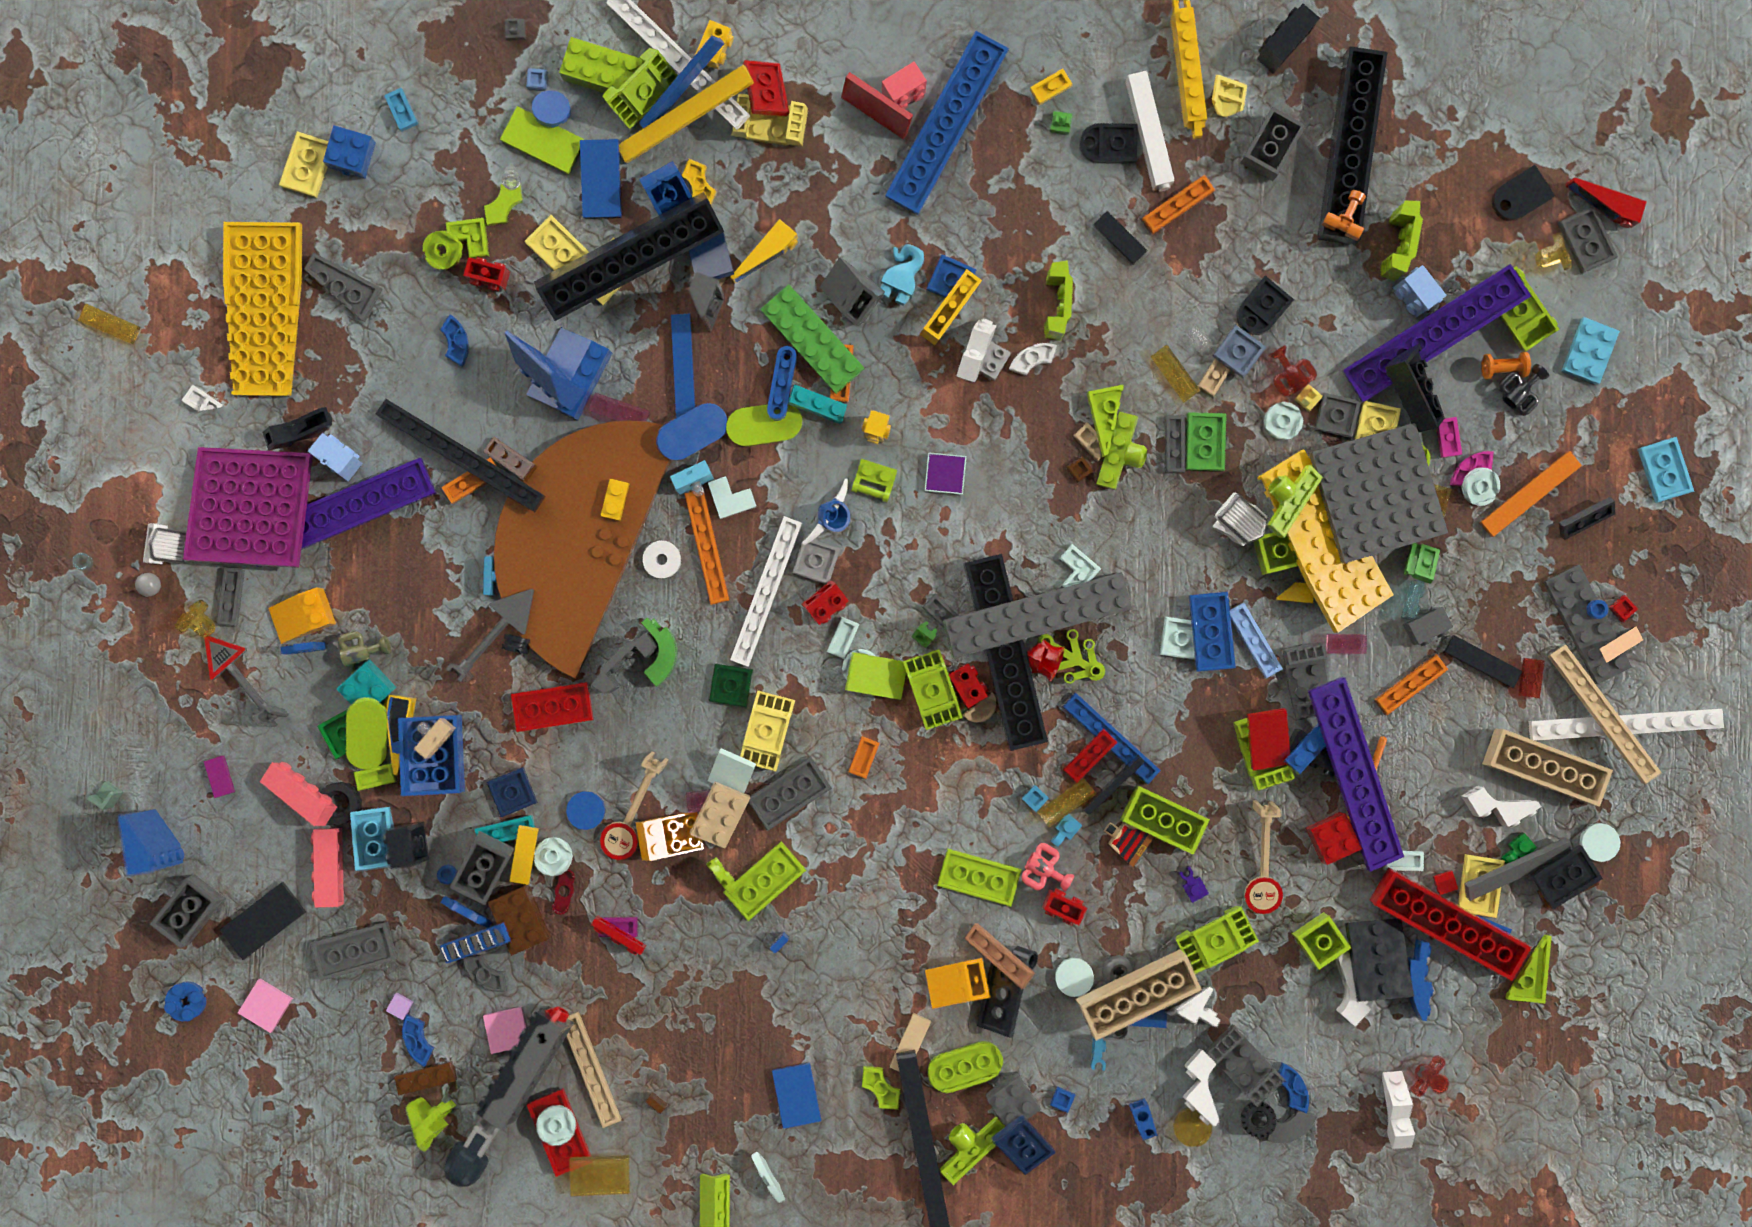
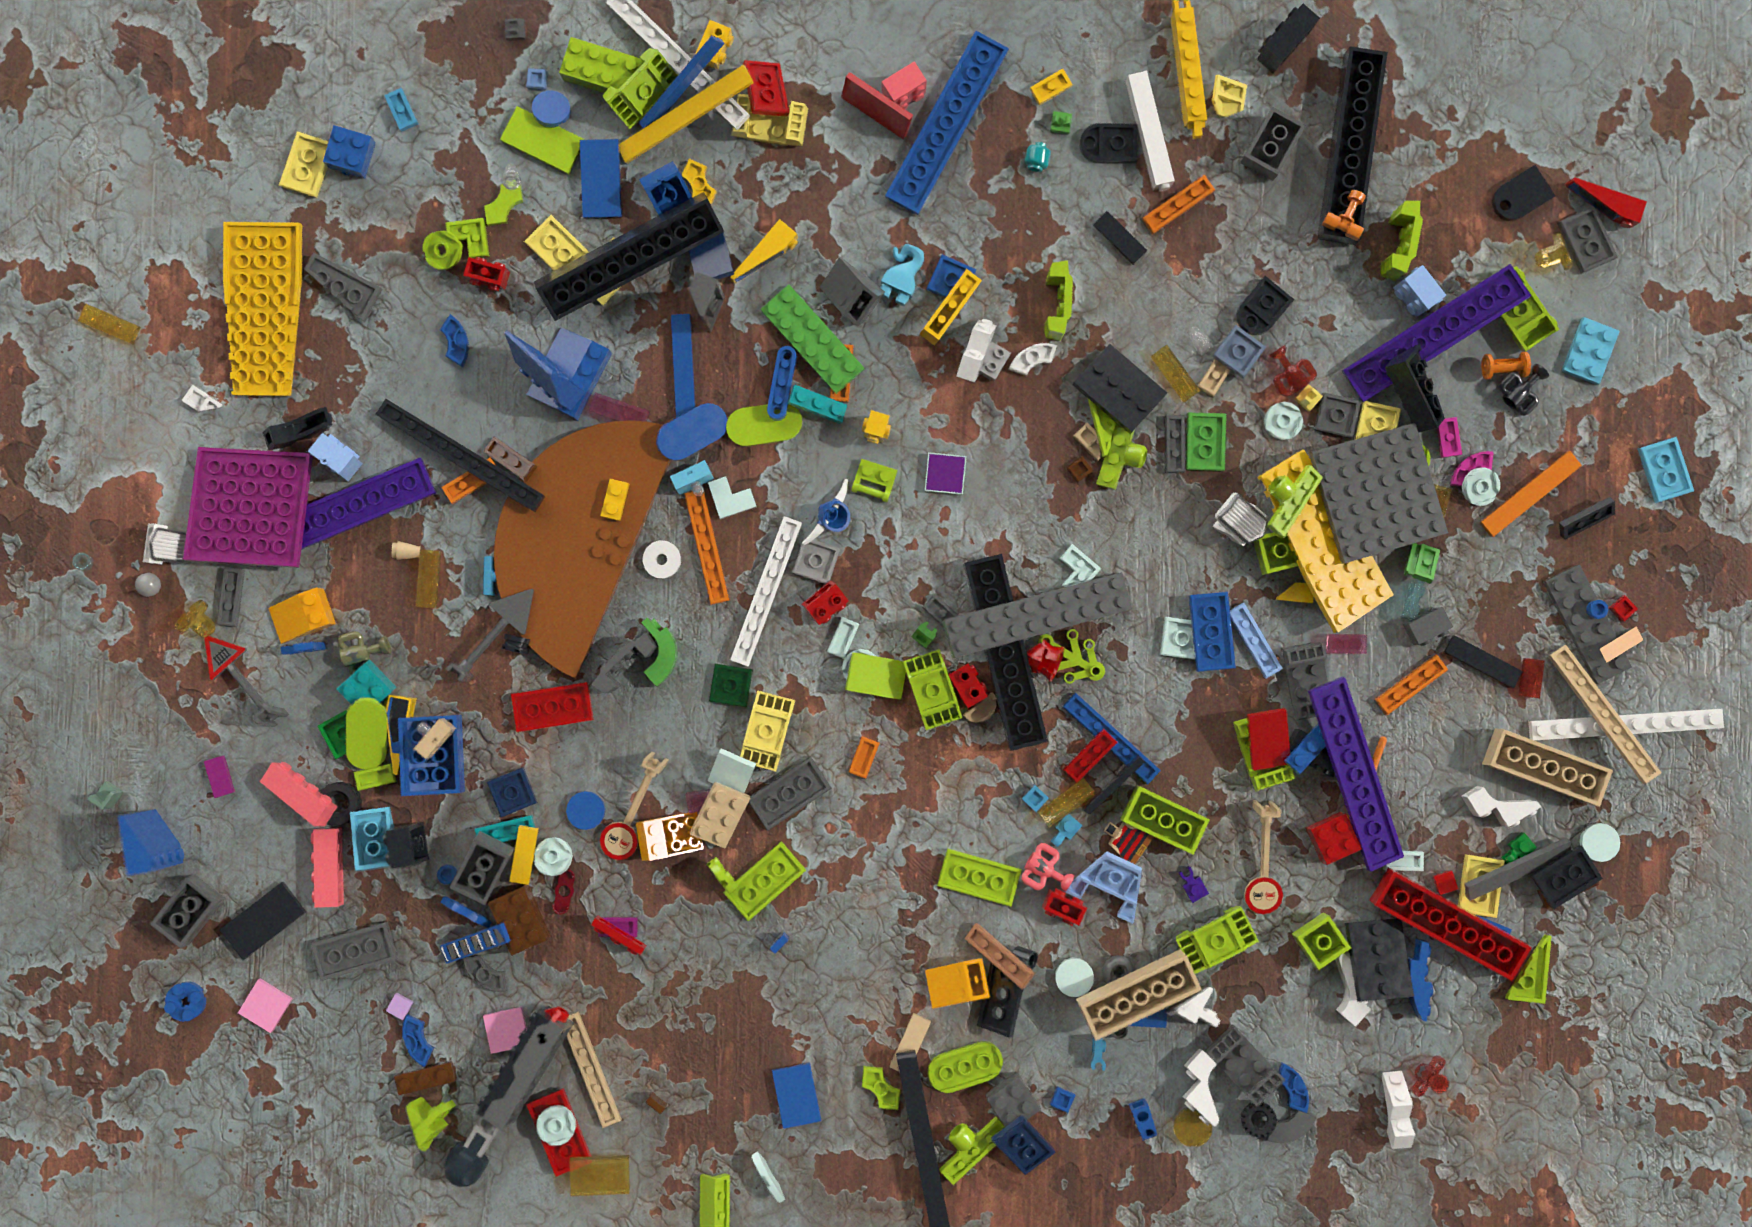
none -> tan cone [392,541,421,560]
none -> clear yellow plate [416,549,441,608]
none -> teal head [1024,142,1051,172]
none -> light blue wing [1065,852,1142,924]
none -> black plate [1072,344,1167,434]

